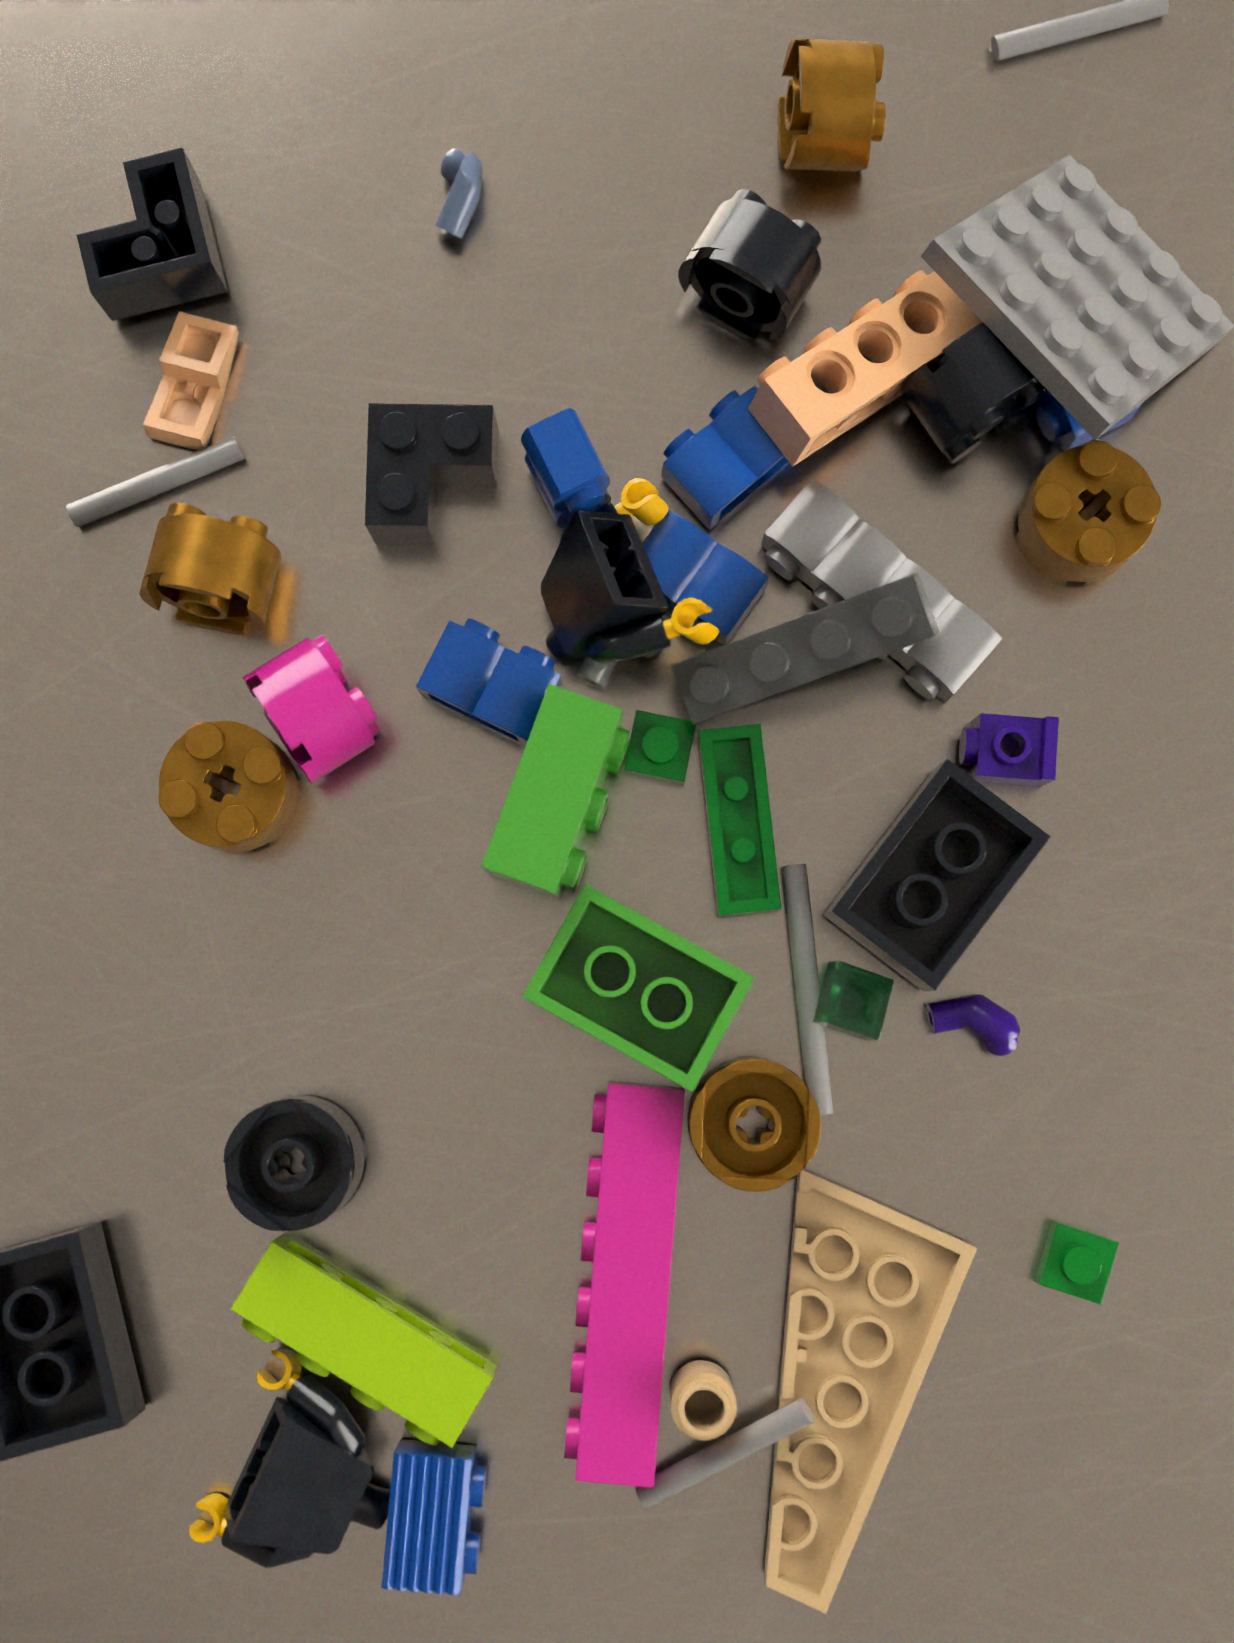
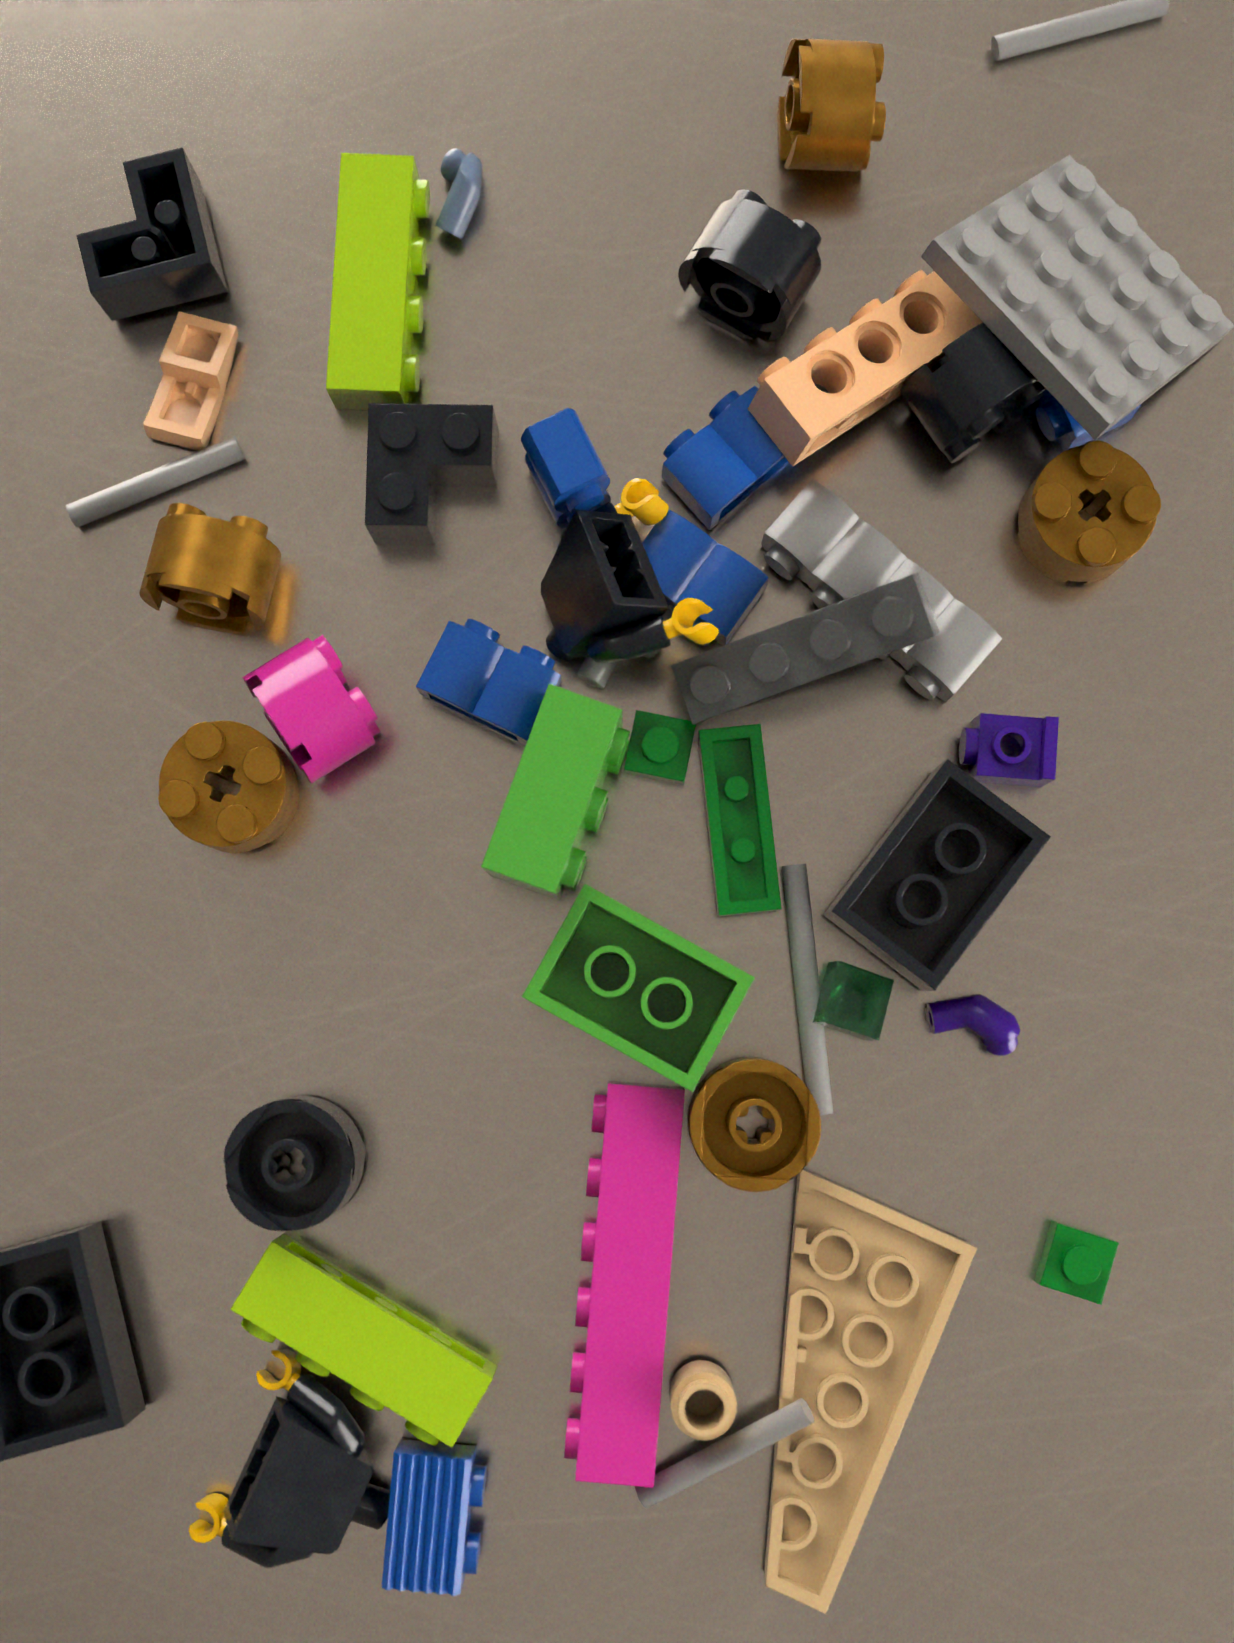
none -> lime brick [326,153,430,410]

